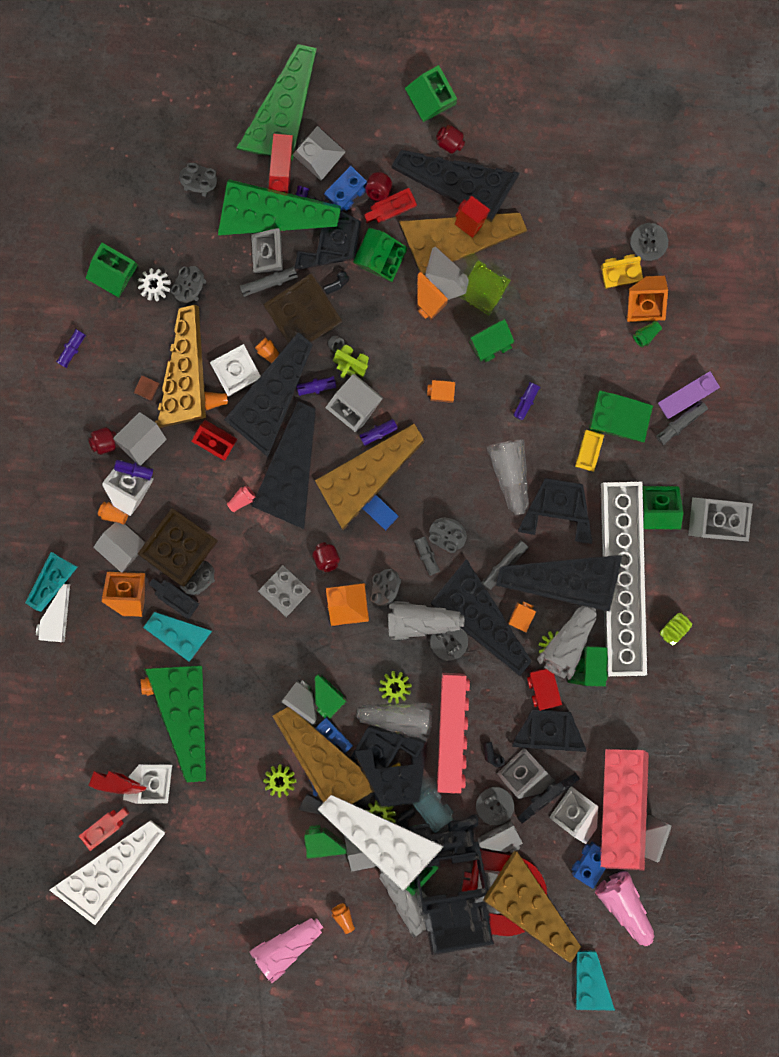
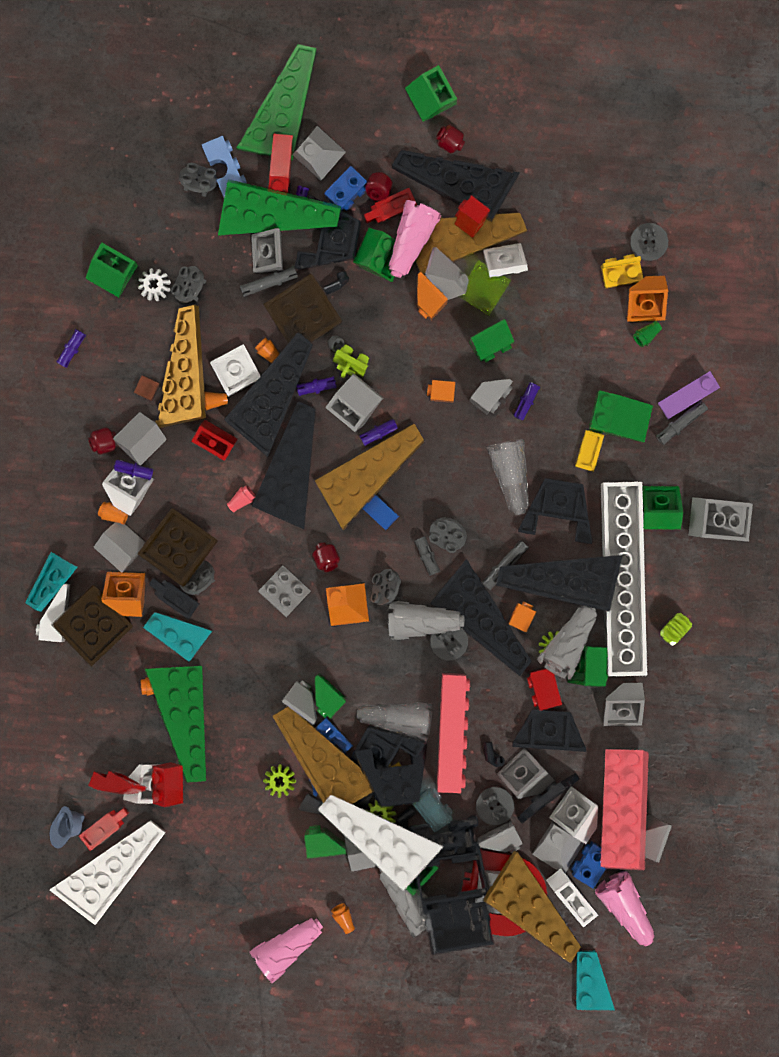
lime gear [379,671,411,704] -> none
none -> sand blue piece [50,806,85,848]
none -> dark brown plate [51,585,133,667]
none -> red brick [152,762,183,807]
none -> medium blue arch [202,136,247,197]
none -> bright pink cone [389,200,442,278]
none -> light grey slope [469,379,513,415]
none -> white plate [483,243,528,277]
none -> light grey slope [532,821,584,873]
none -> white slope [546,869,598,927]
none -> light grey slope [603,683,645,726]

